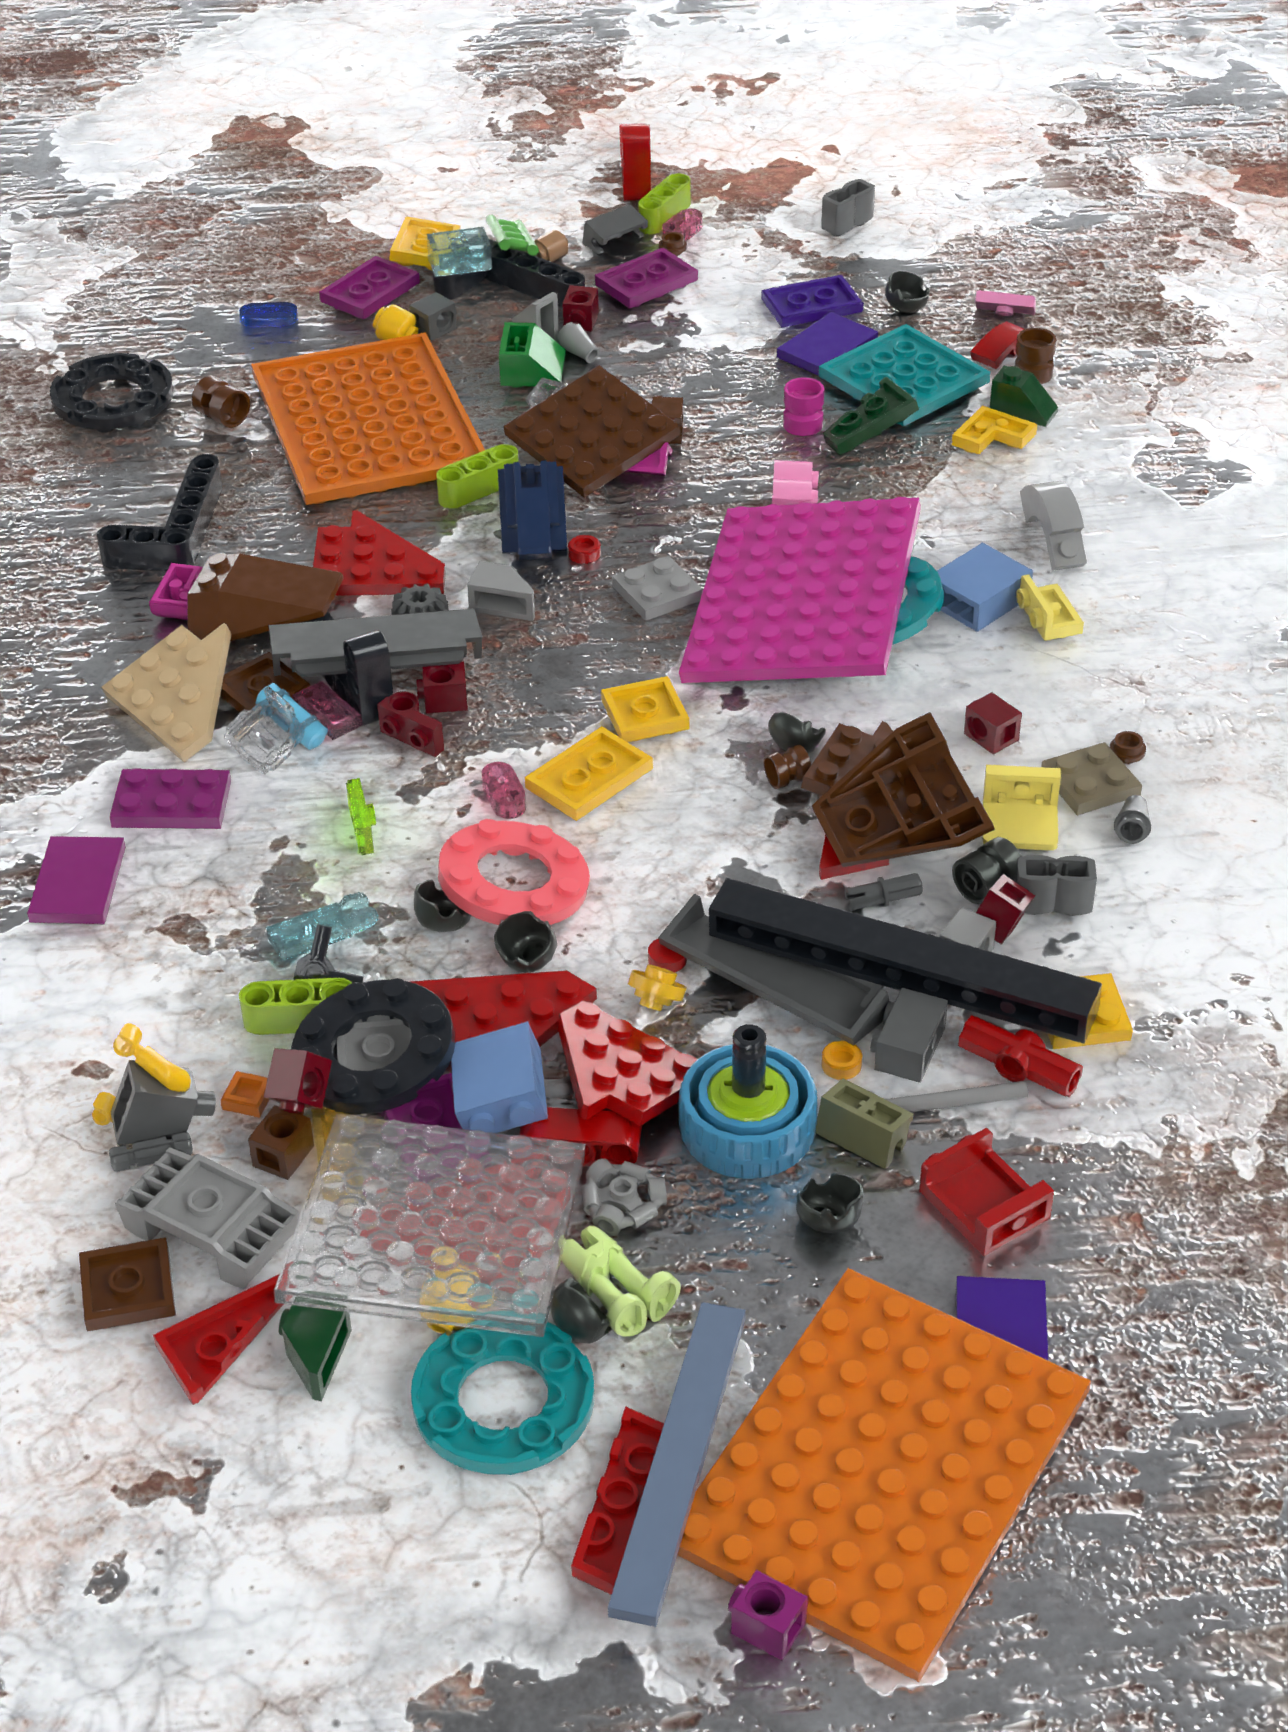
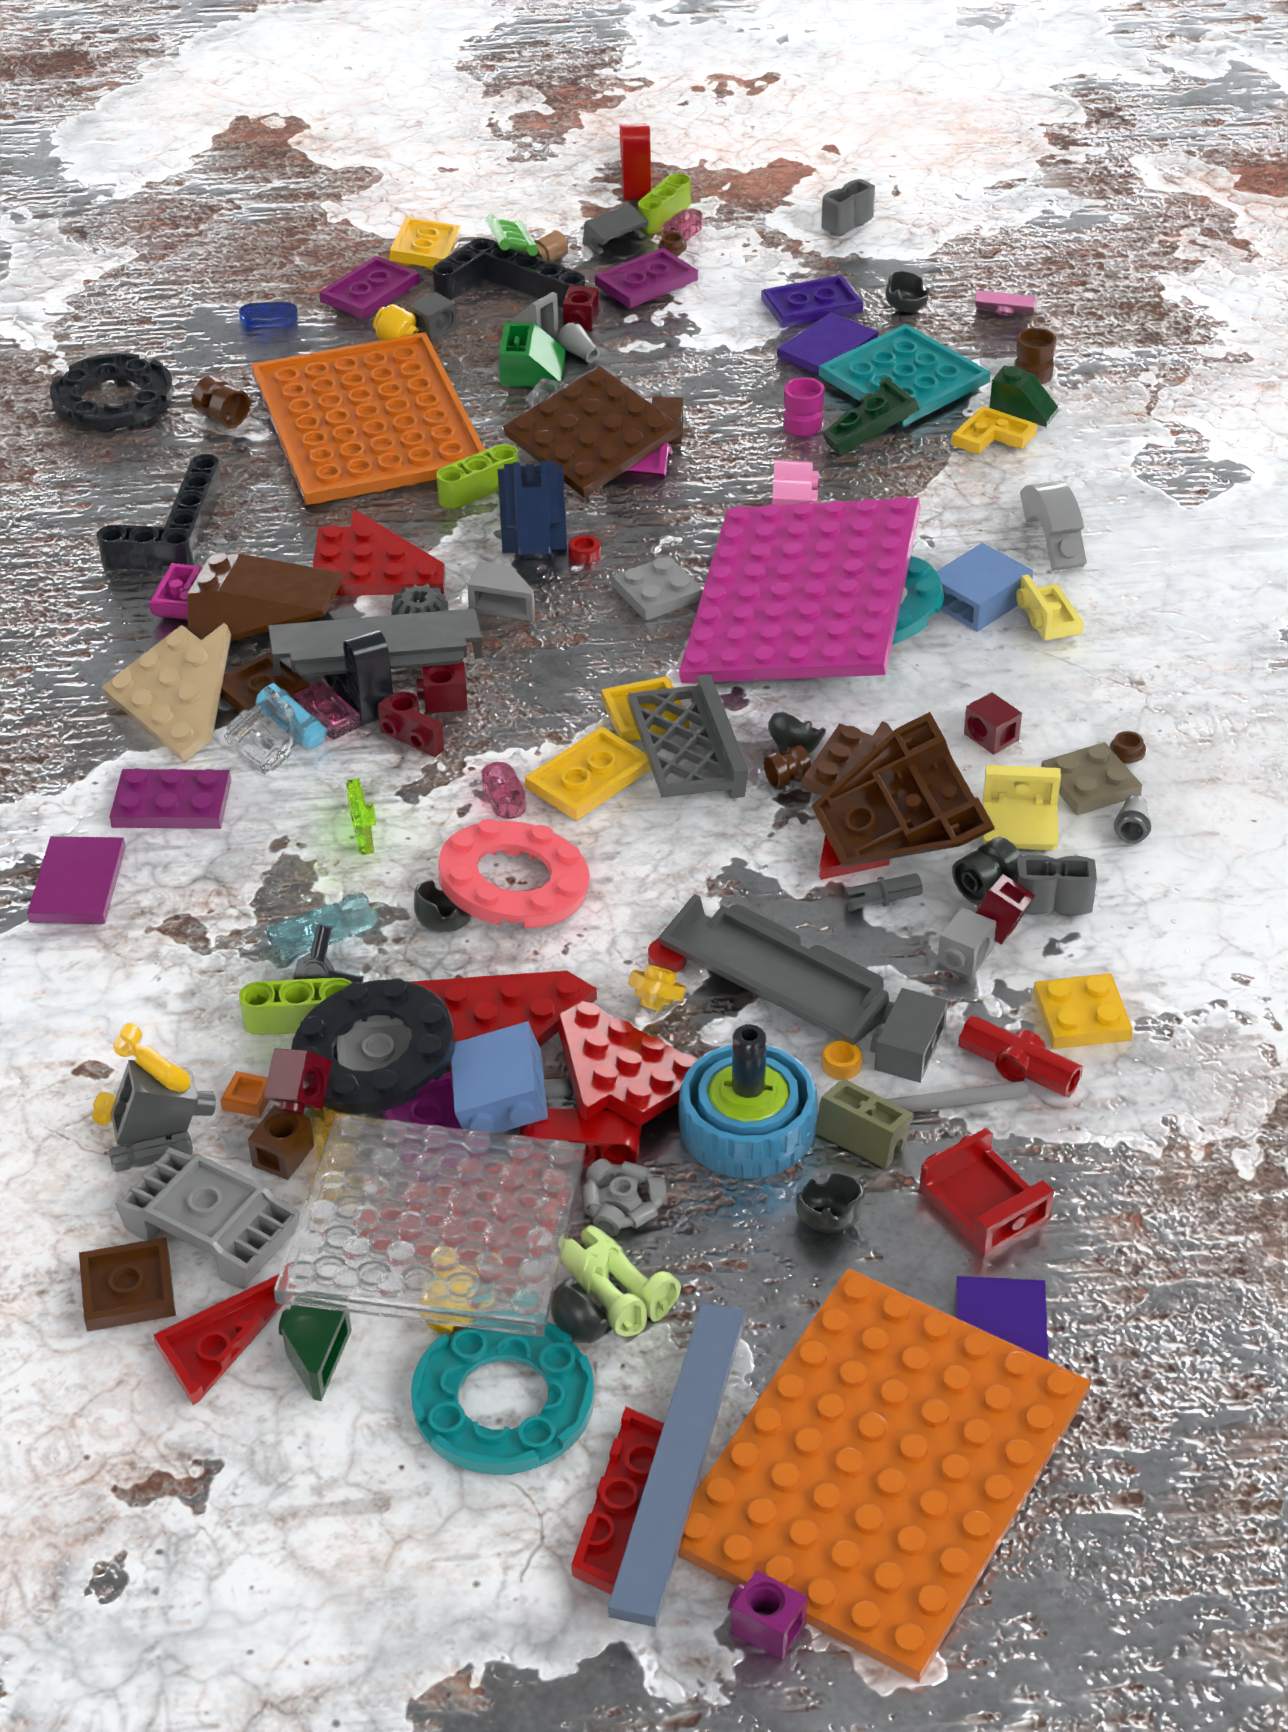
clear light blue brick [427,226,492,277] -> none
pearl dark grey hair [494,911,558,973] -> none
black brick [709,878,1102,1044] -> none
red slope [970,321,1024,369] -> none
none -> dark grey fence [627,675,748,798]

